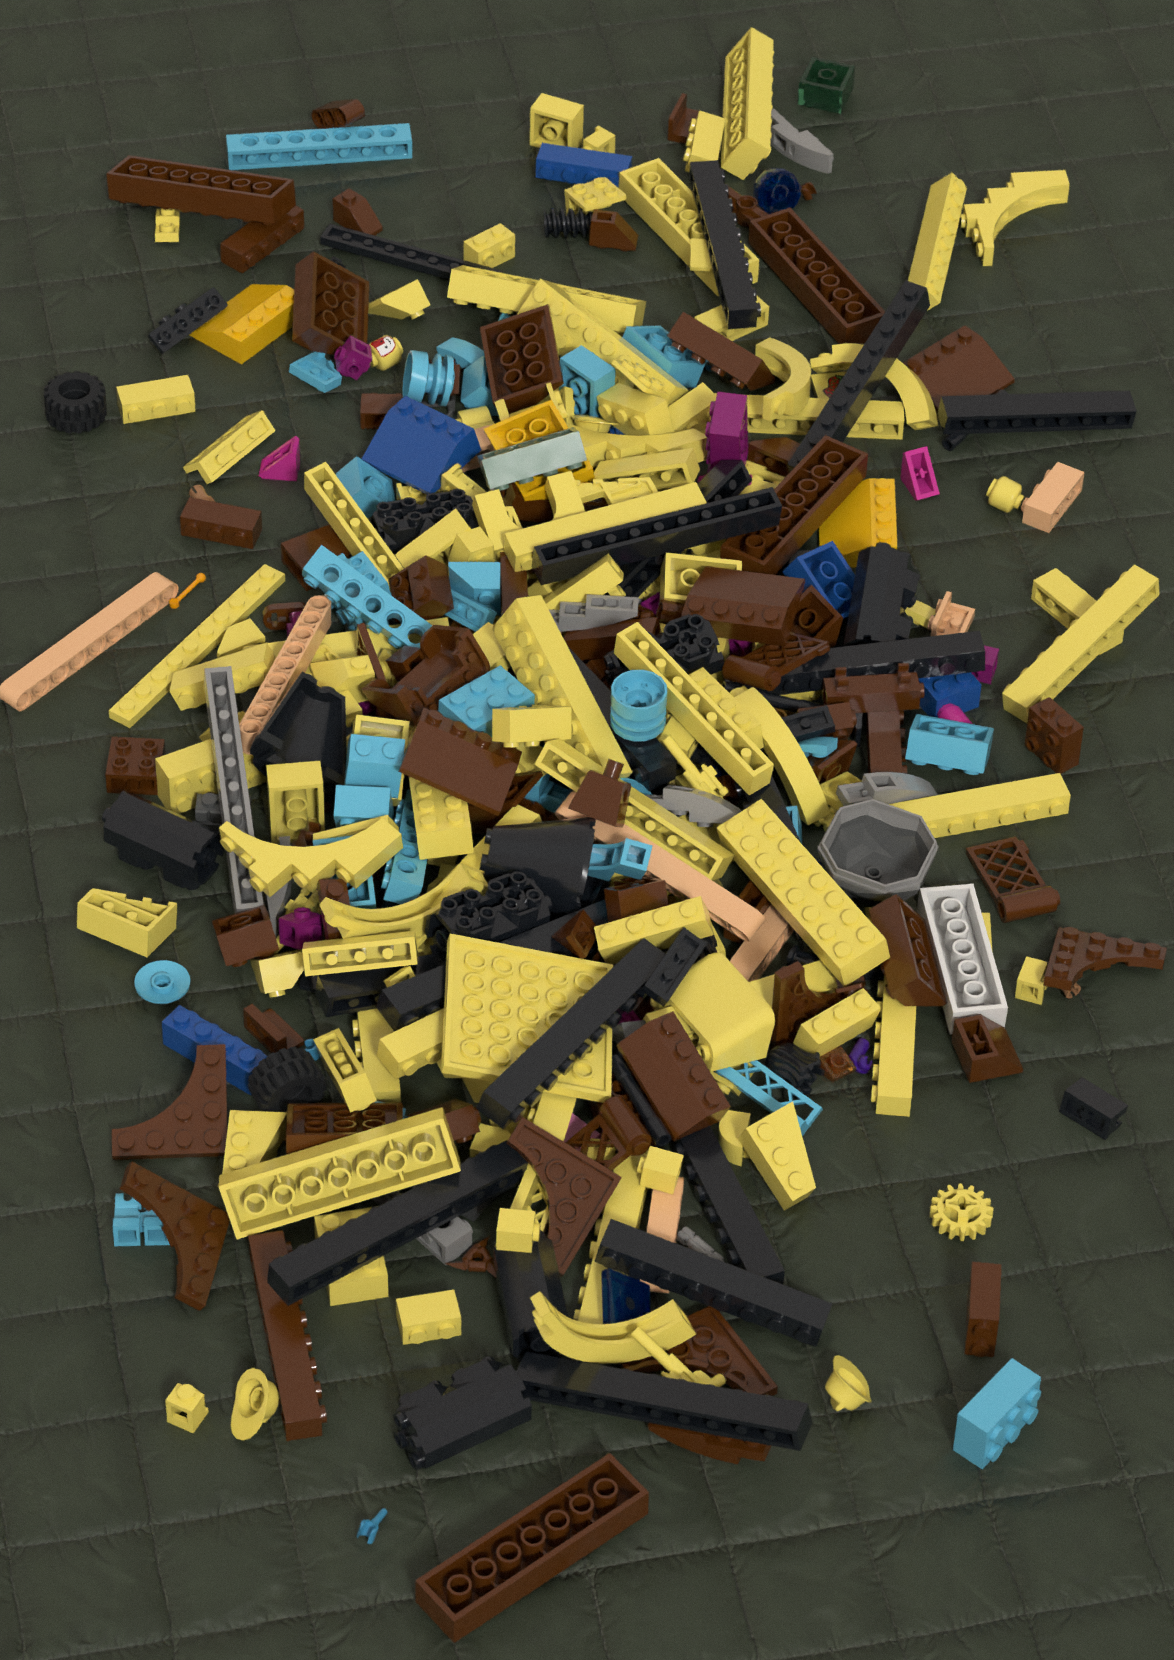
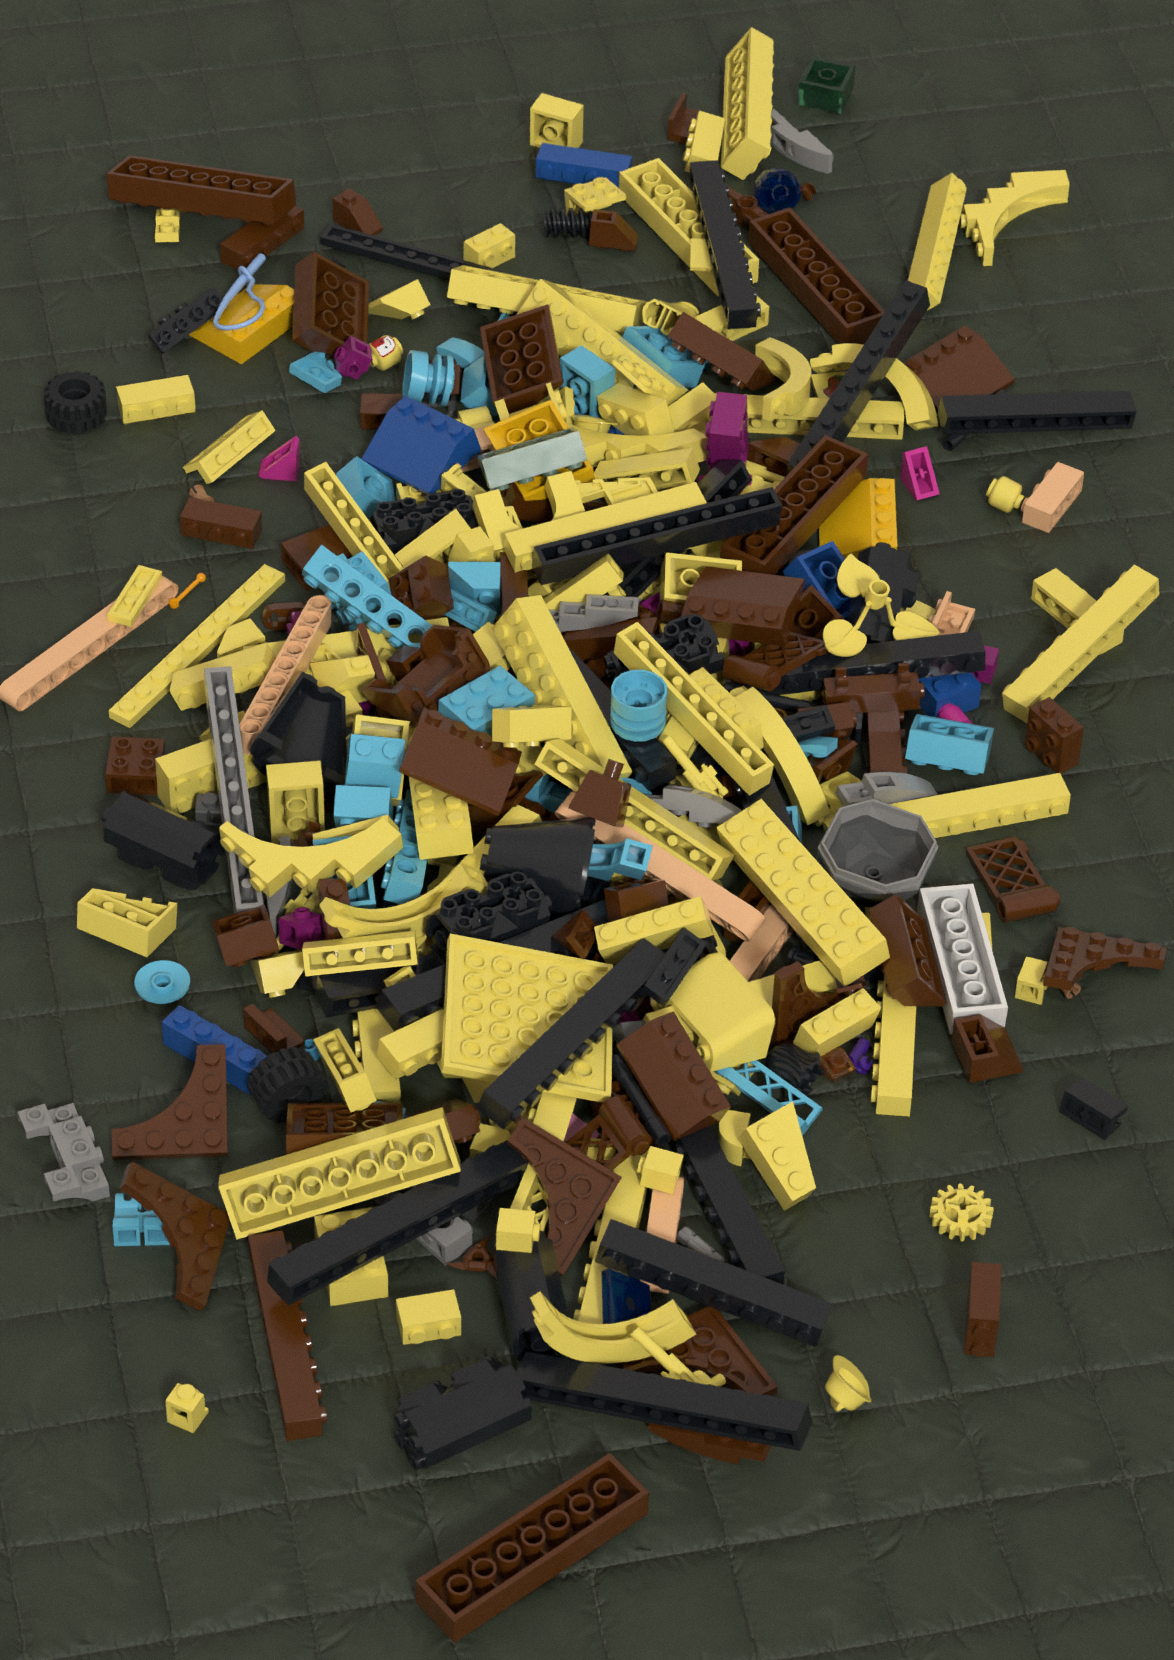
light yellow wedge [222,1110,287,1174] -> none
medium azure brick [226,123,412,170] -> none
light yellow piece [231,1368,279,1441] -> none
reddish brown beam [311,99,365,129] -> none
dark azure hand [356,1508,388,1544] -> none
light yellow brick [581,126,615,154] -> none
medium azure brick [953,1358,1041,1469] -> none
none -> light grey bracket [17,1103,110,1202]
none -> light yellow tile [107,565,162,627]
none -> light blue piece [213,253,266,331]
none -> light yellow piece [642,299,700,335]
none -> light yellow plant [823,554,940,657]

